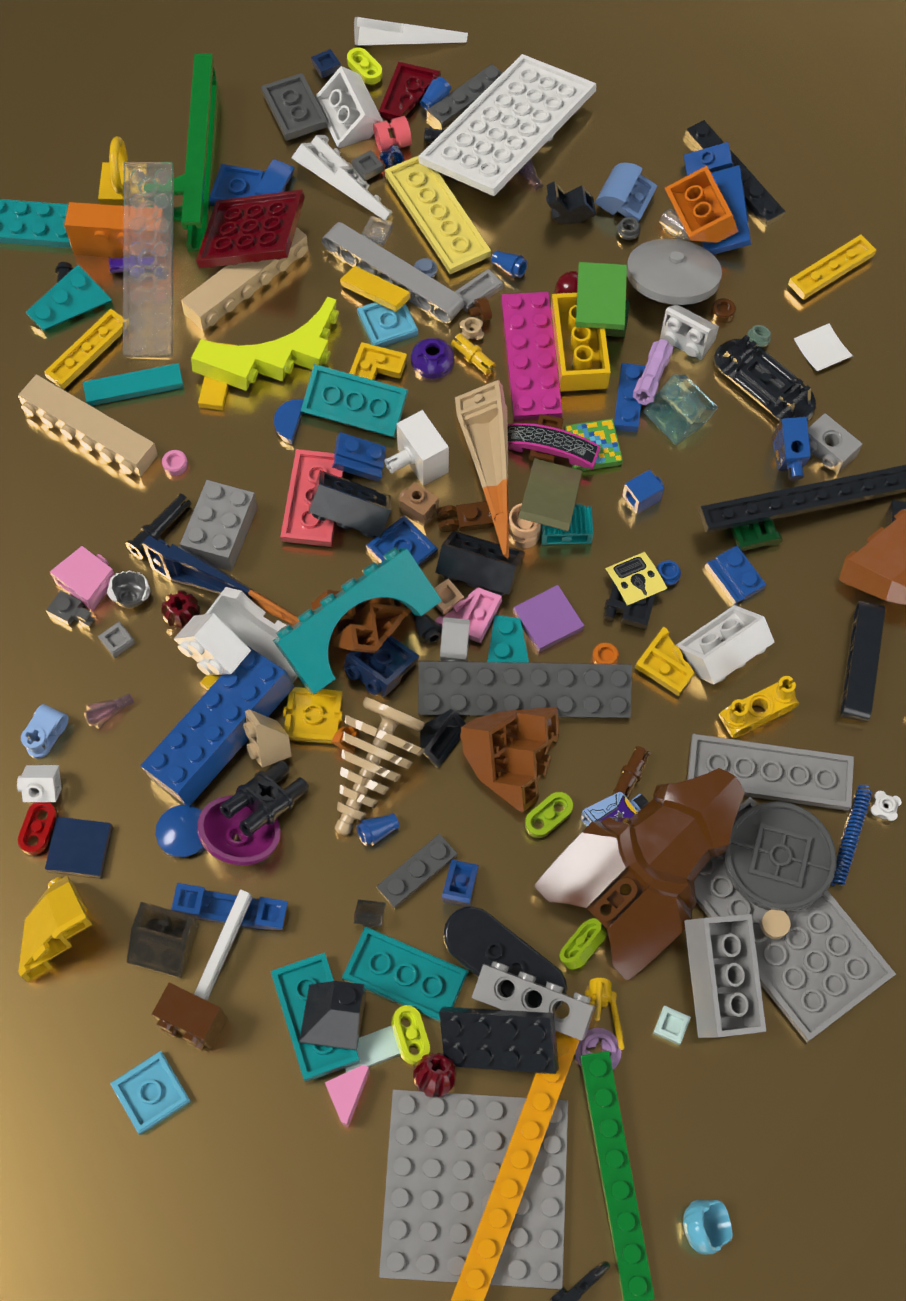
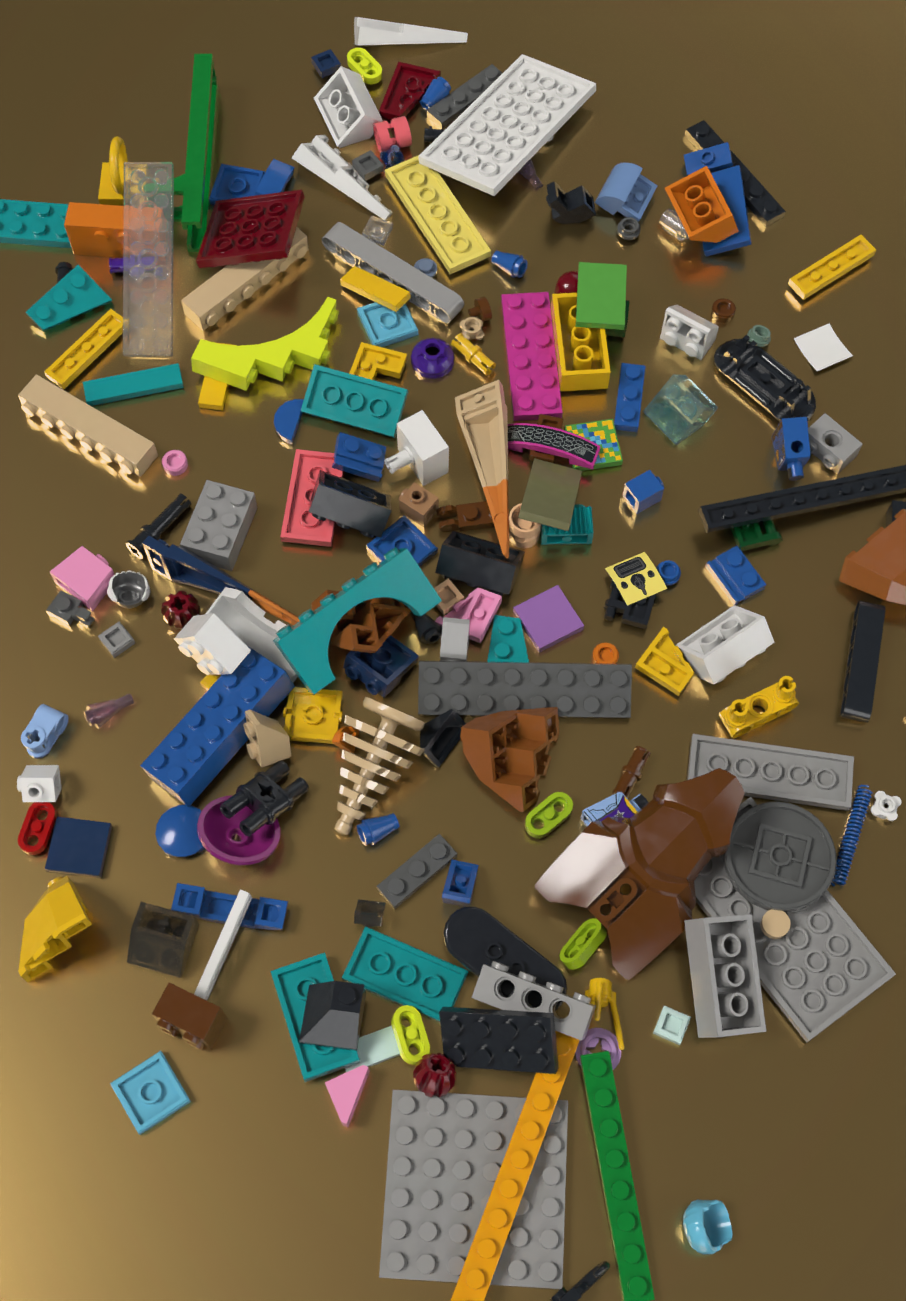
dark grey plate [261,73,328,141] -> none
light grey tile [455,269,504,313] -> none
light grey dish [627,239,722,305] -> none
lavender axle [633,339,673,405] -> none

